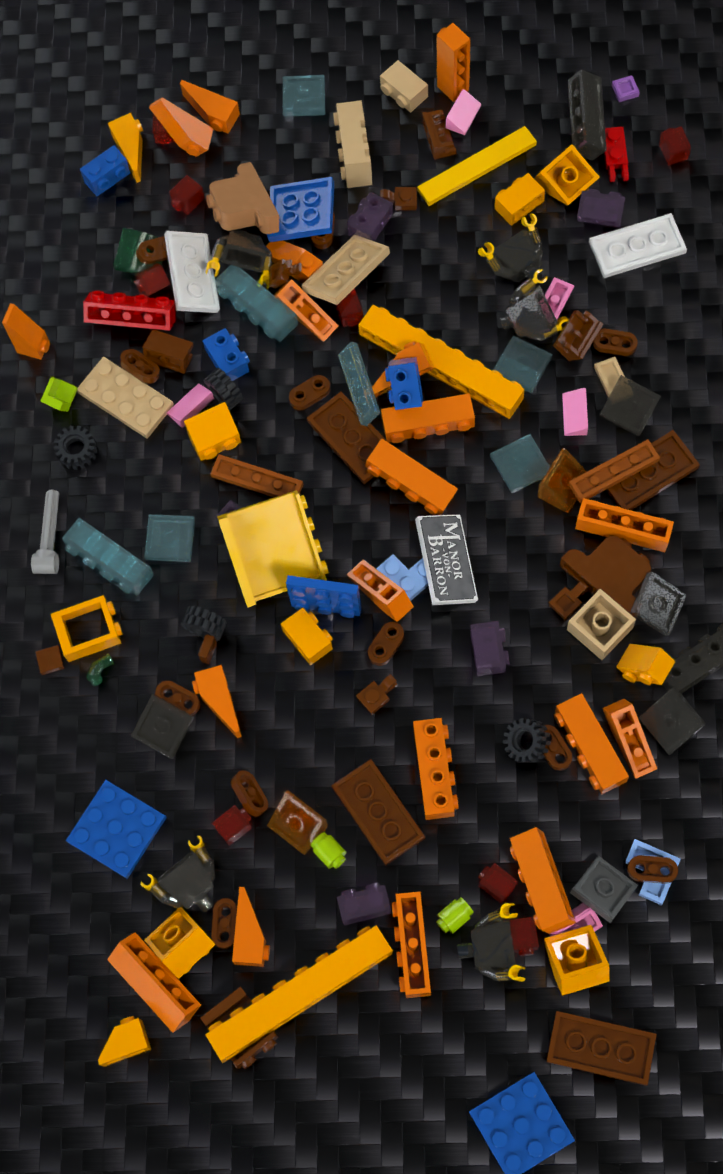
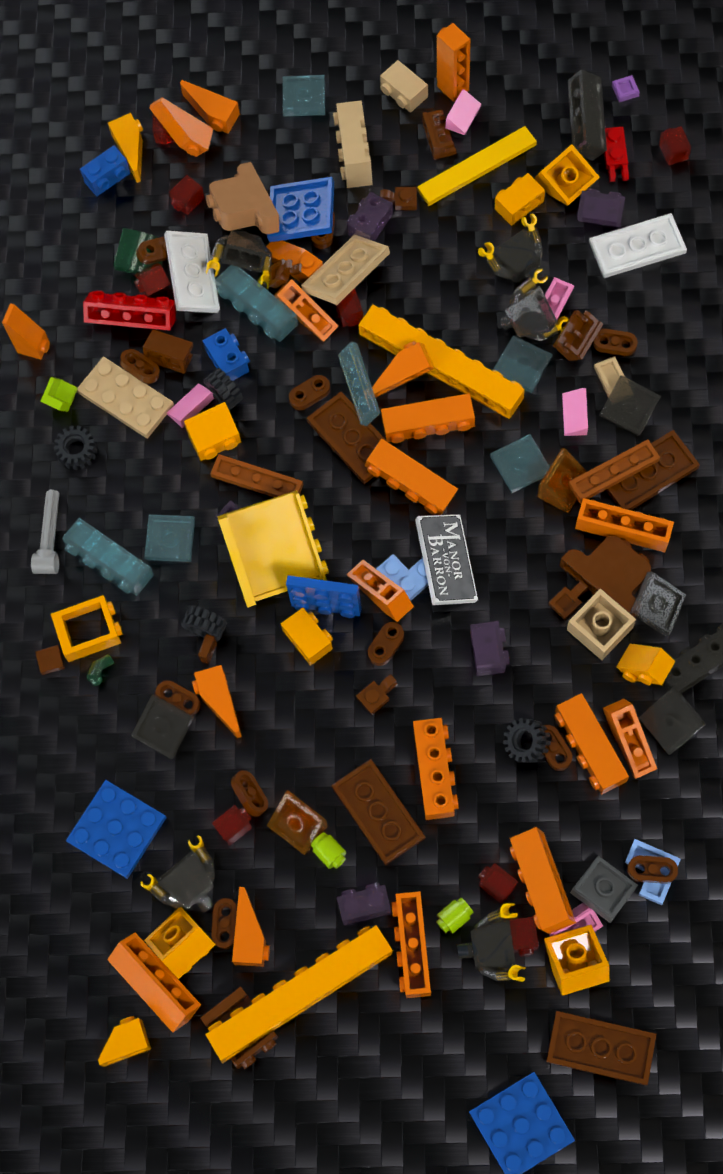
blue brick [385,357,424,410] -> none

